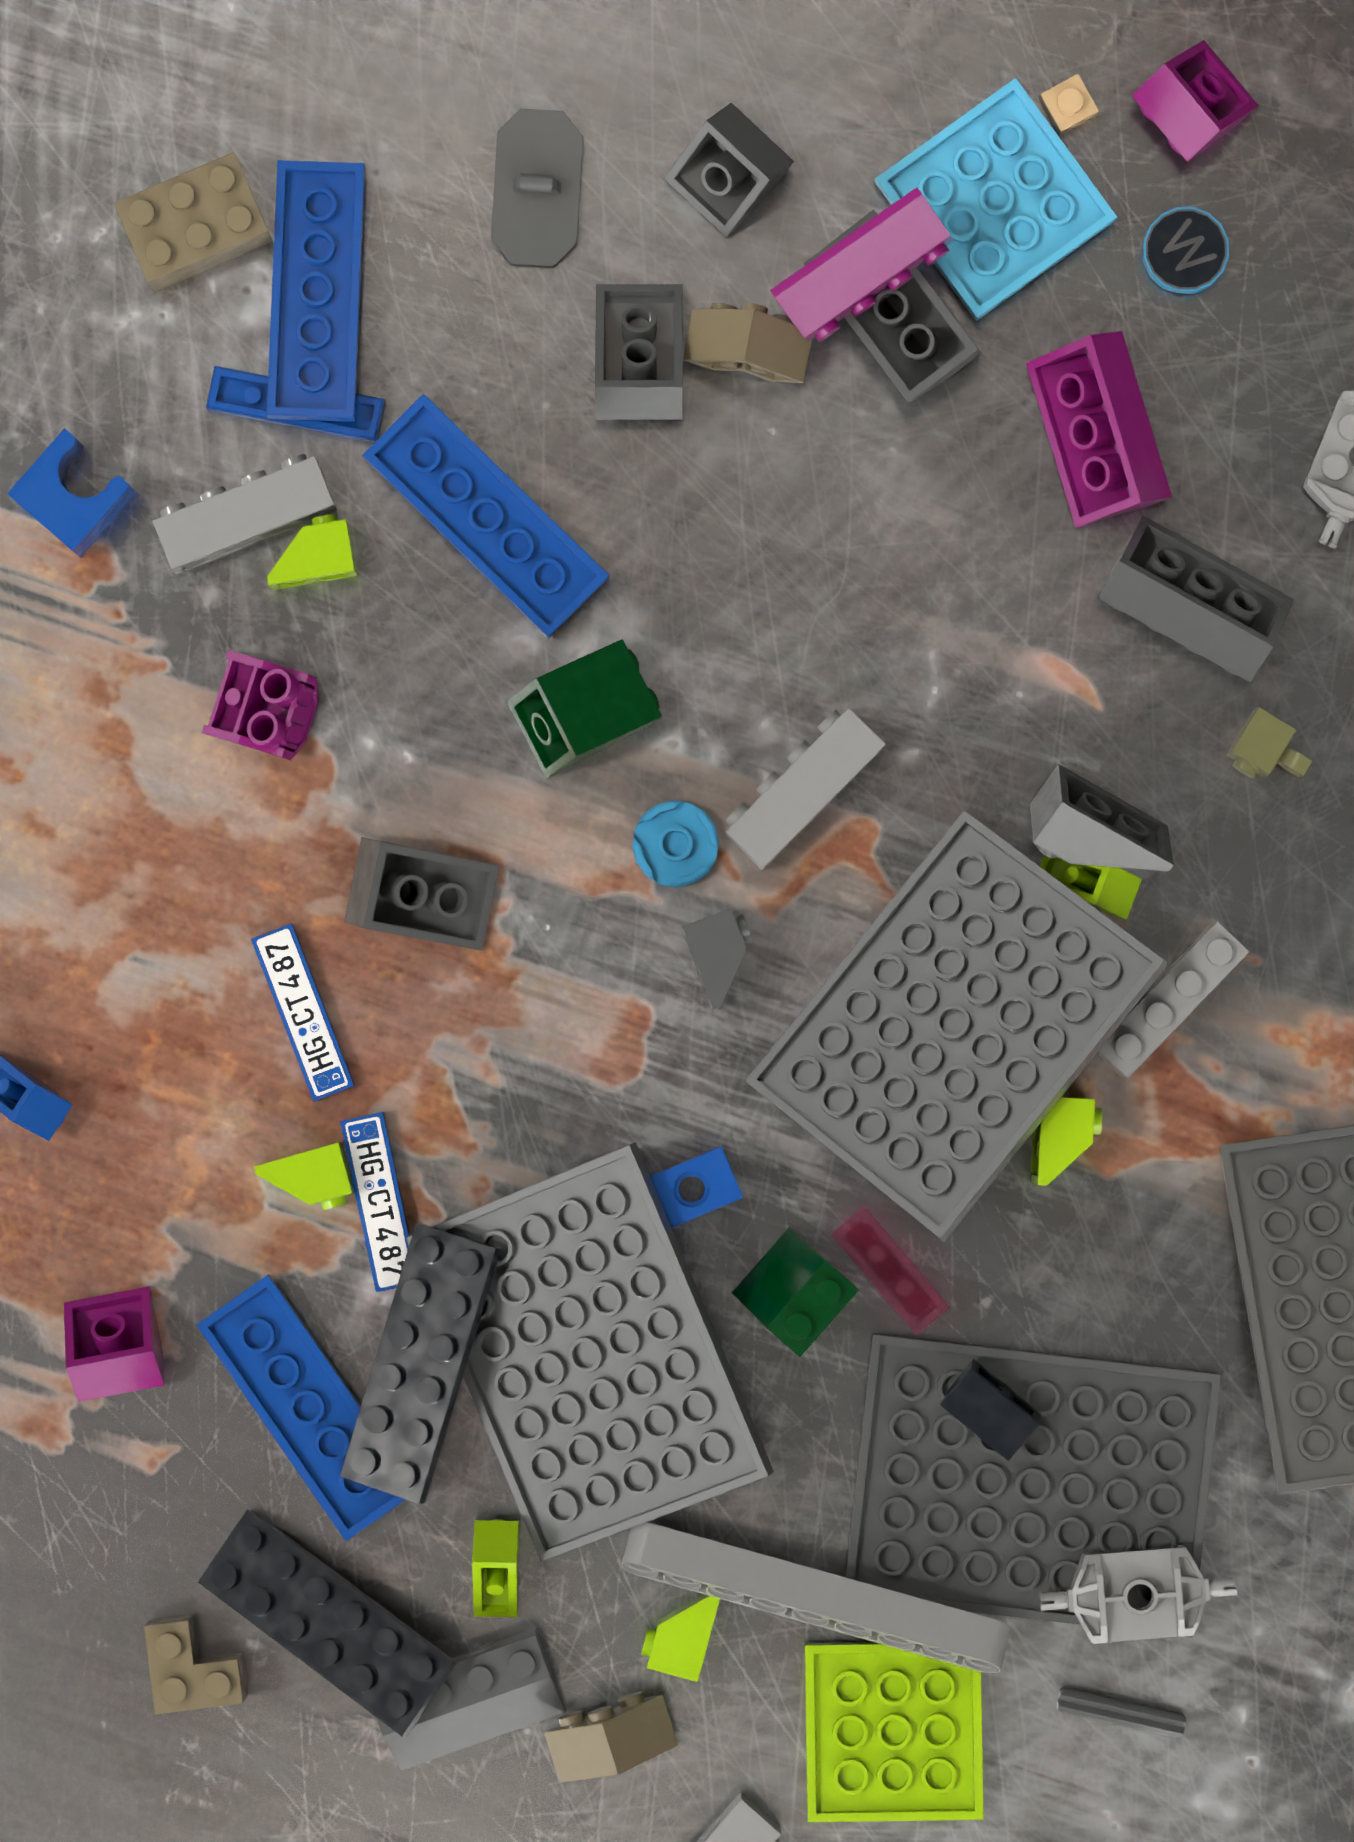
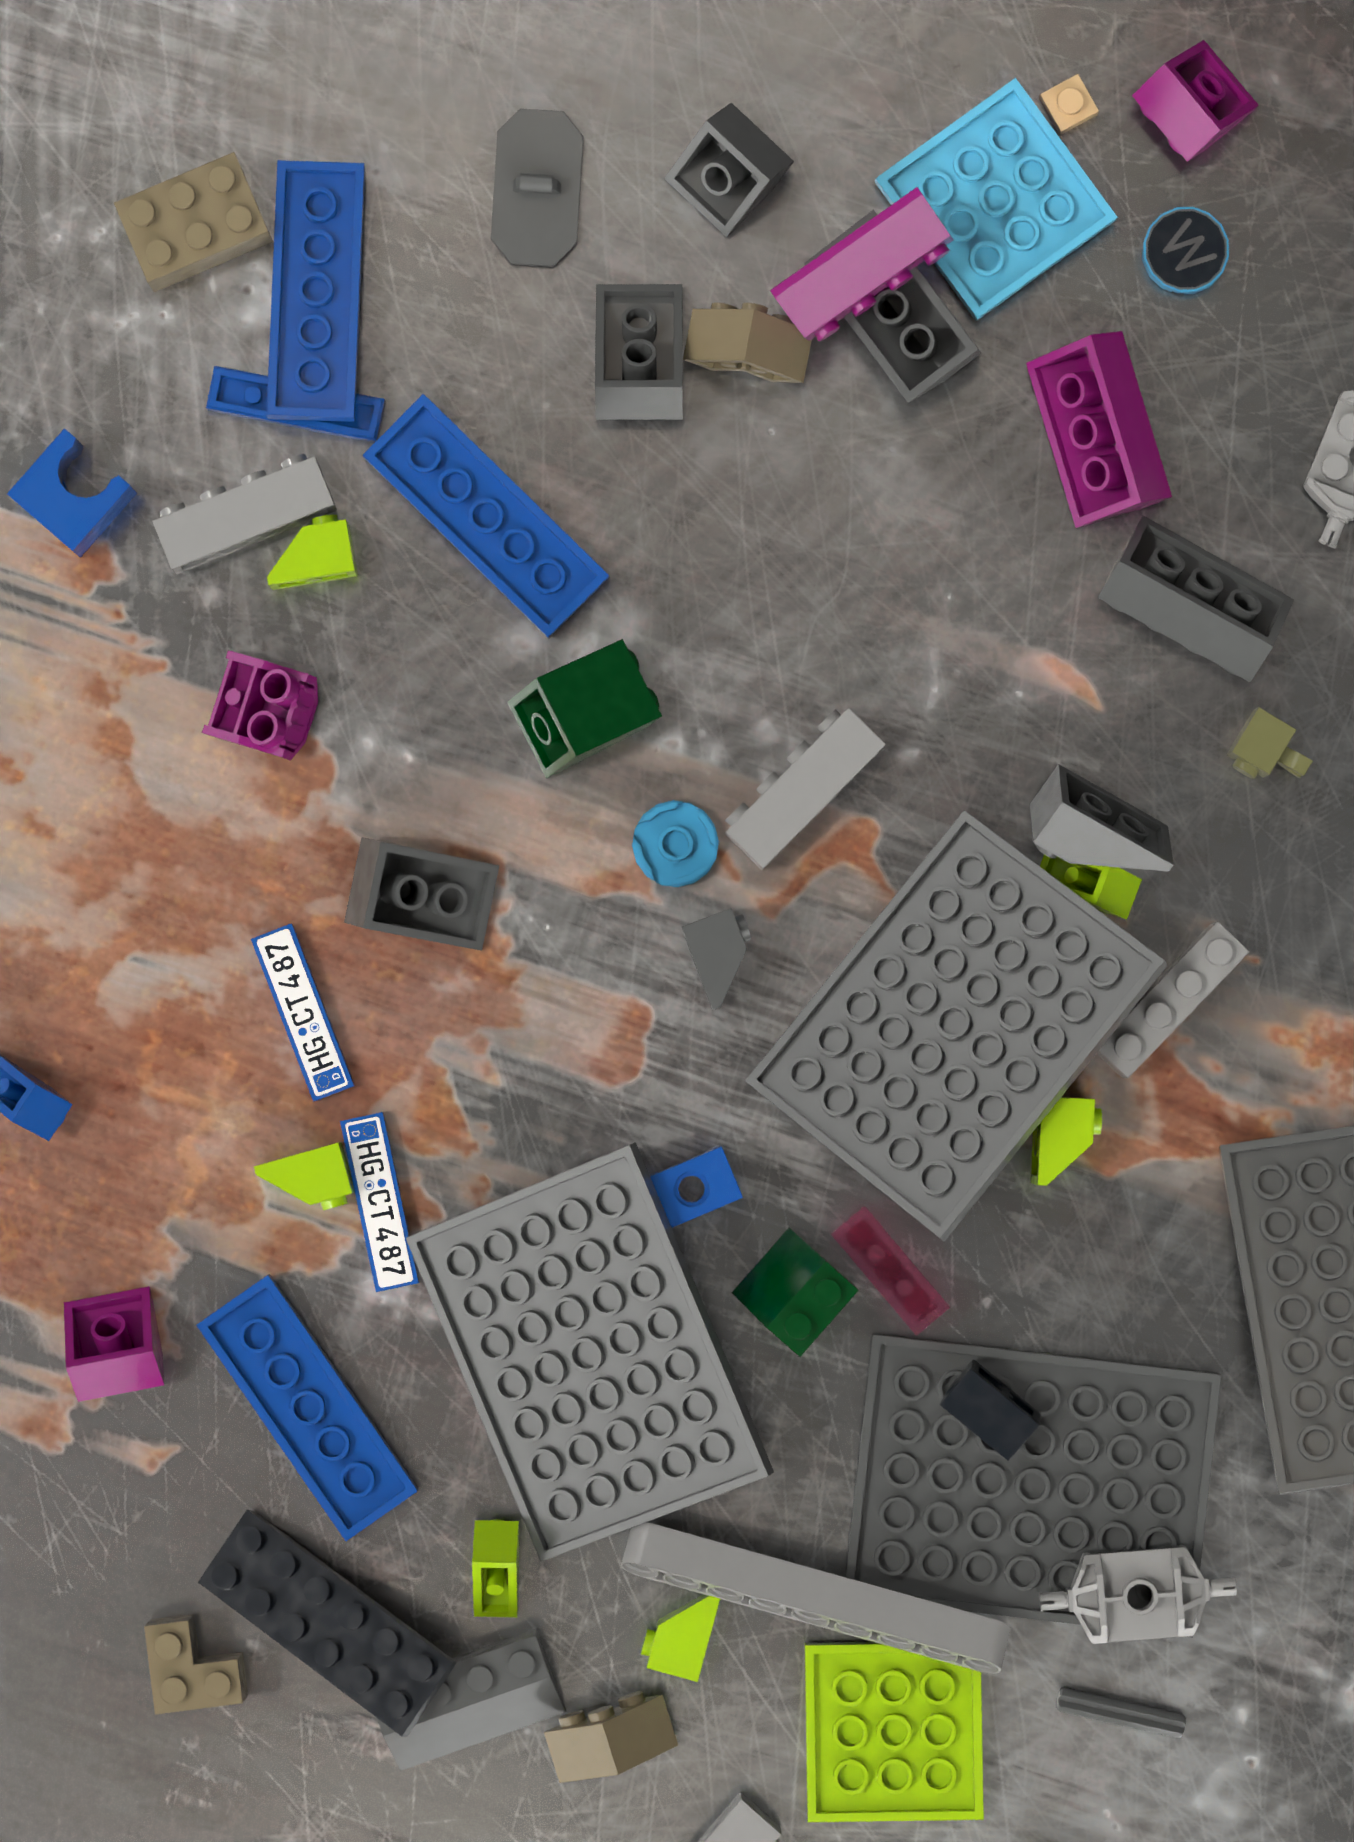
black plate [340,1223,501,1504] -> none

